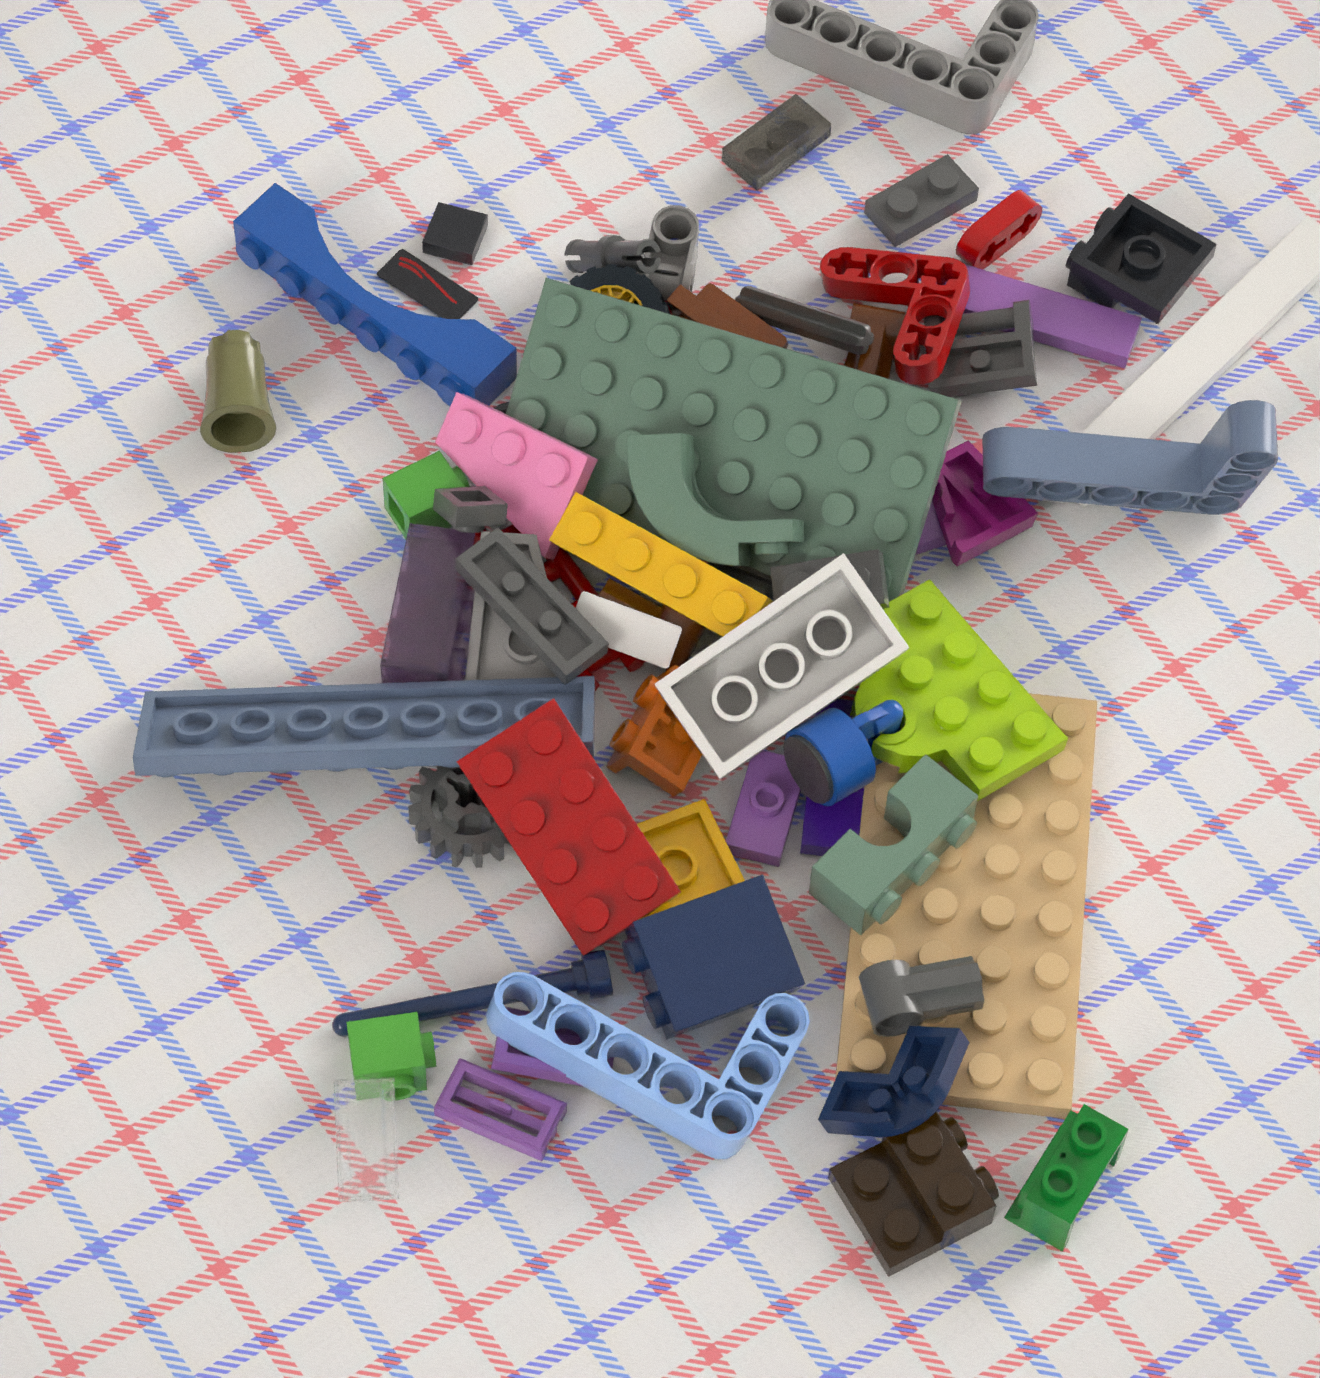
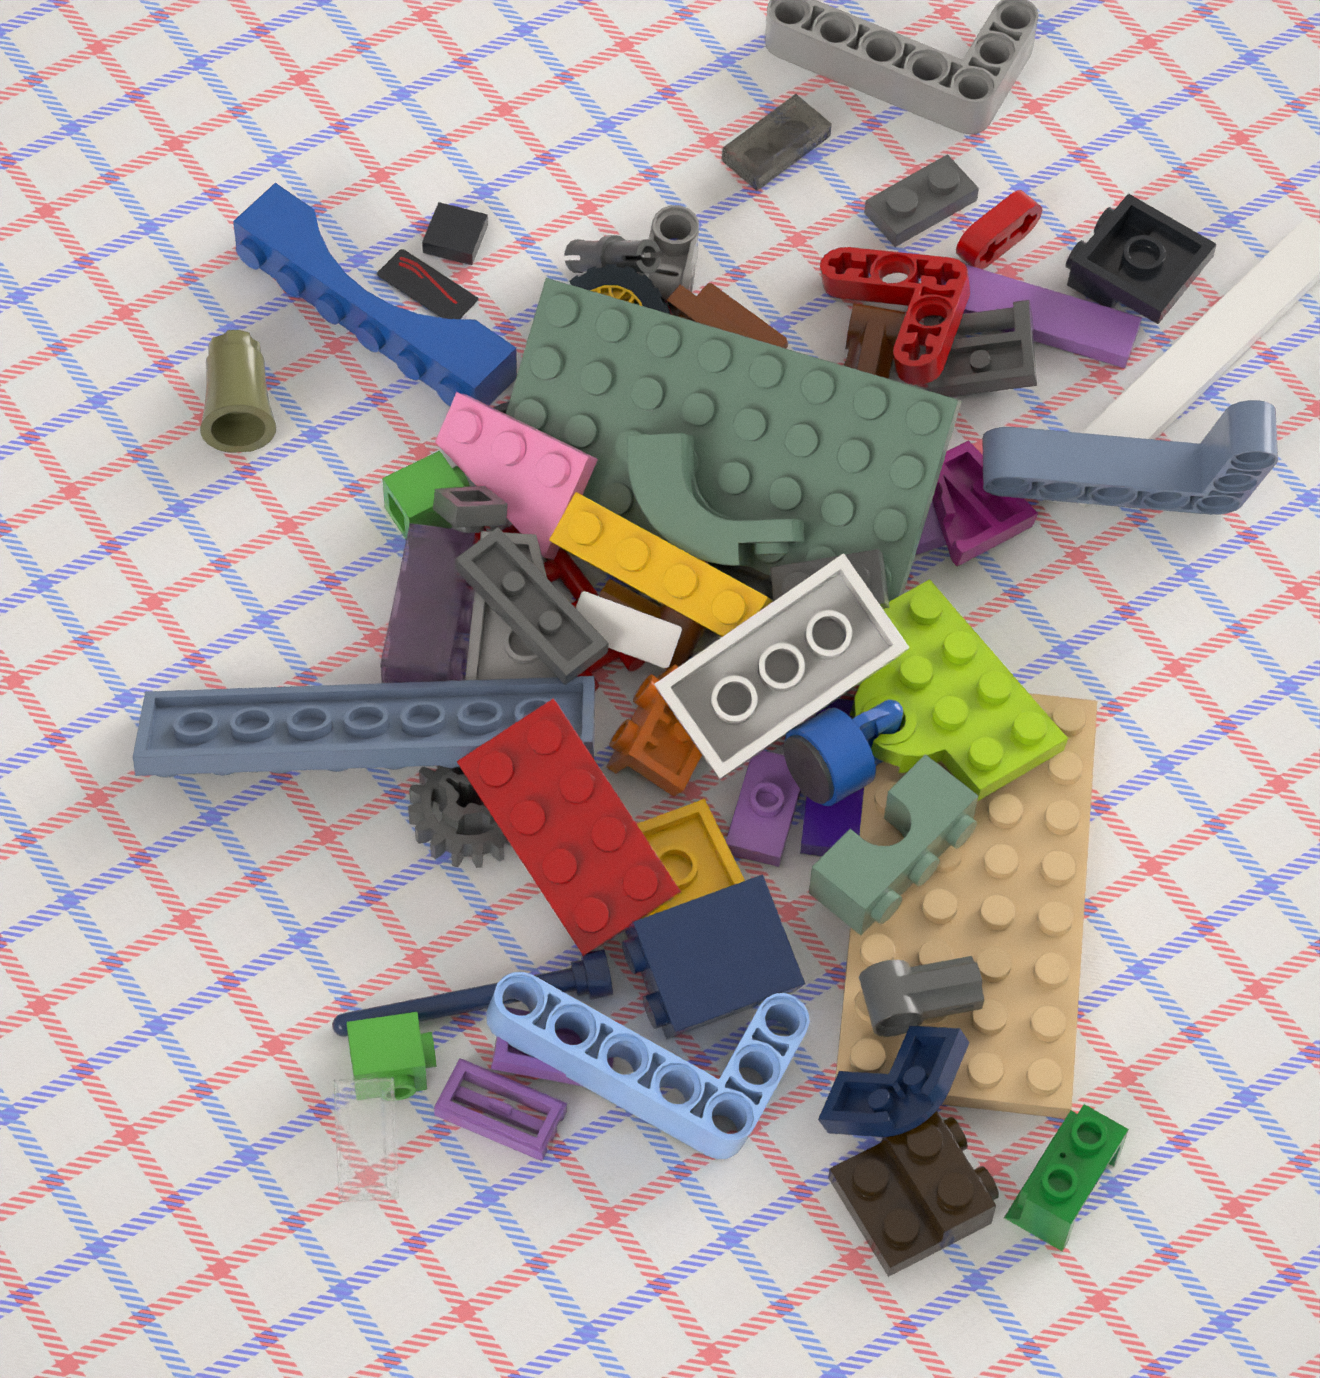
dark grey axle [735,286,874,355] -> none

